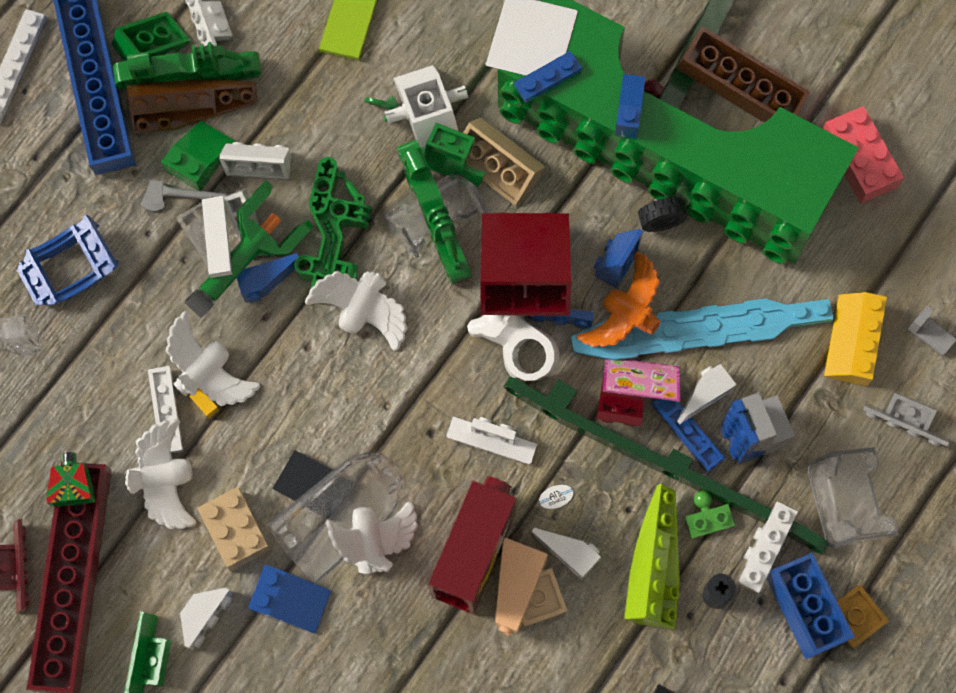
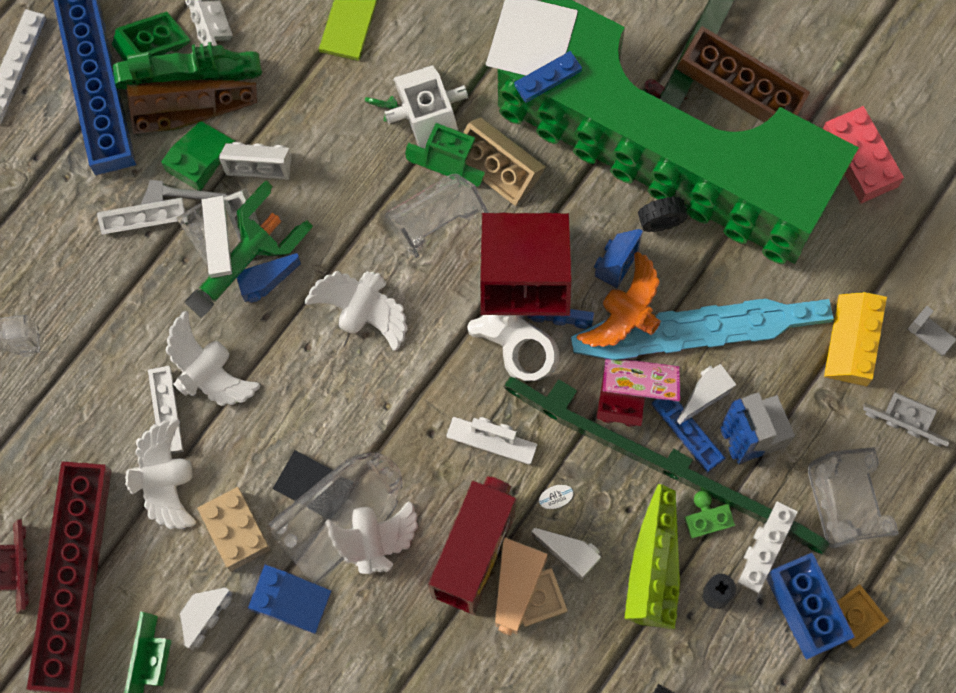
blue wedge [17,215,119,305] -> none
torso [46,452,95,507] -> none
yellow piece [189,389,219,419] -> none
green beam [294,157,372,304] -> none
green beam [396,140,472,284] -> none
blue slope [615,74,645,139] -> none
none -> white plate [97,198,187,234]

